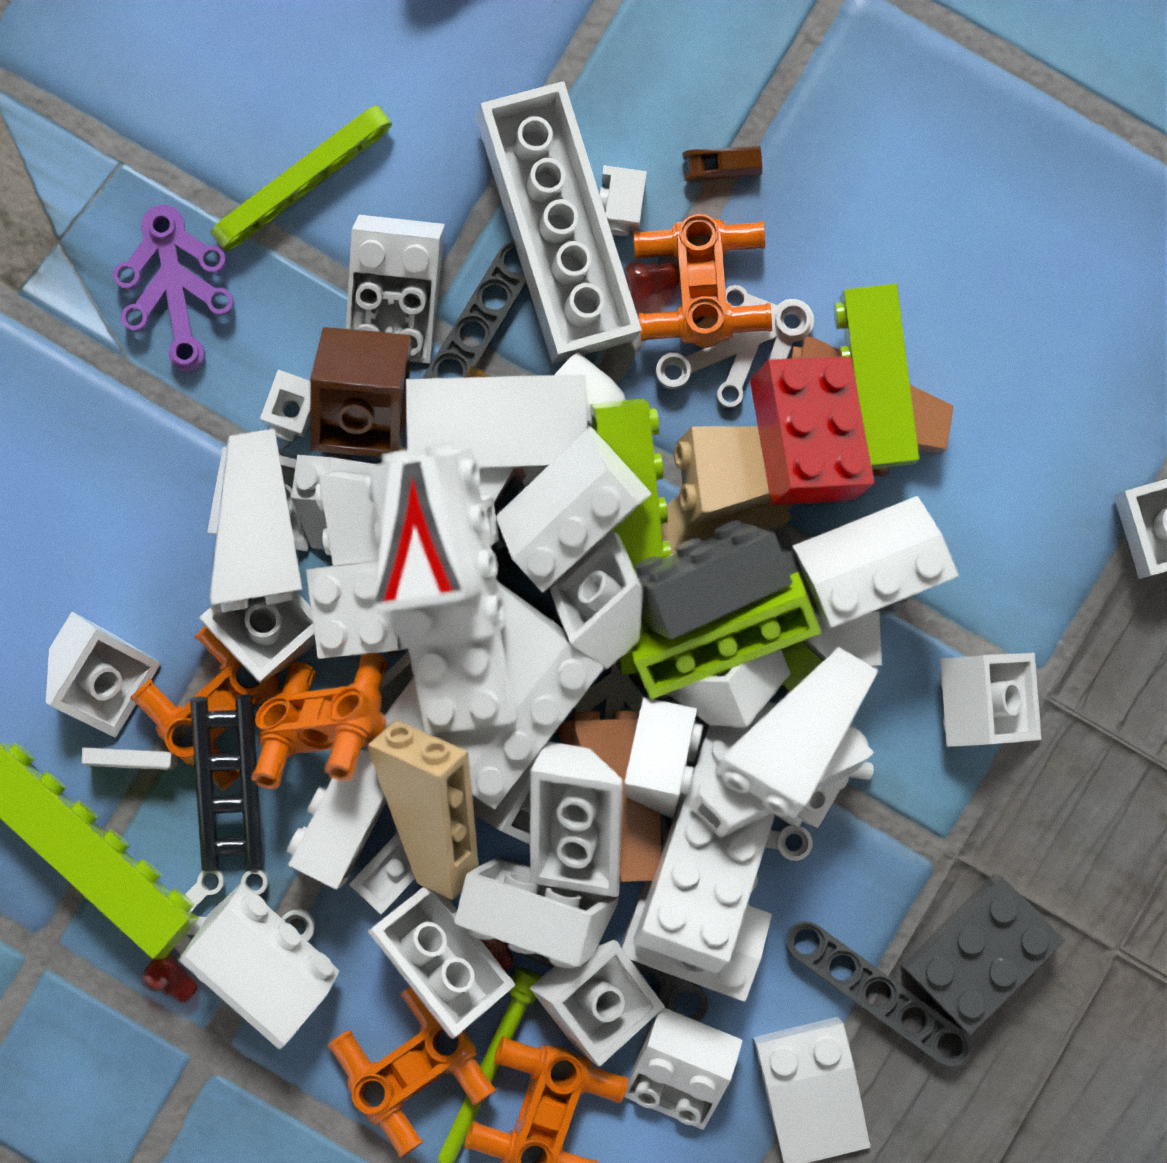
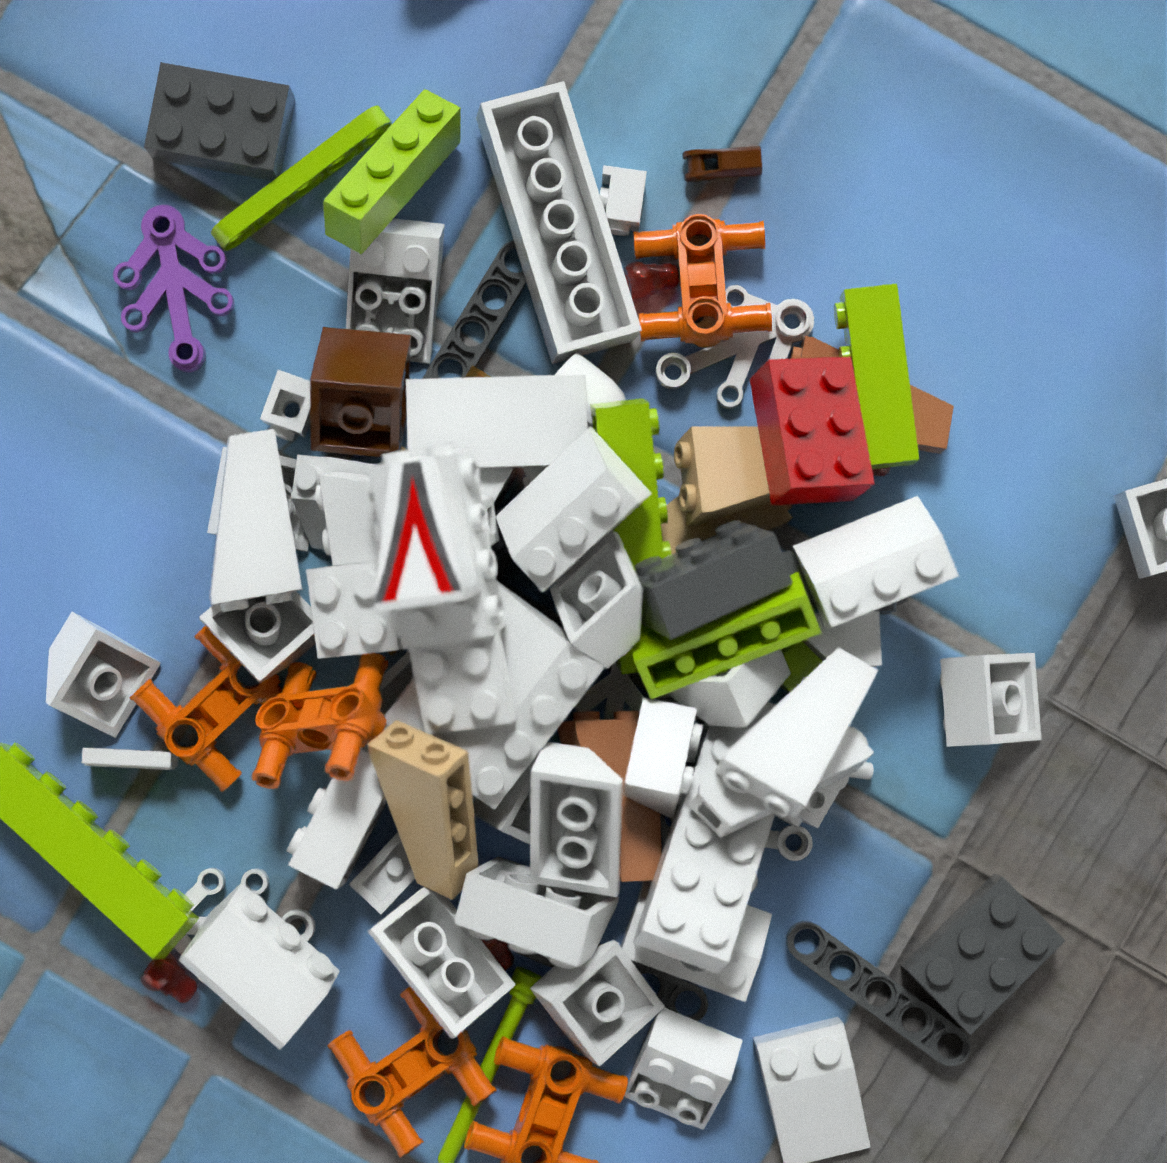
black bar [190,694,263,871] -> none
none -> dark grey brick [144,62,295,181]
none -> lime brick [323,89,461,255]

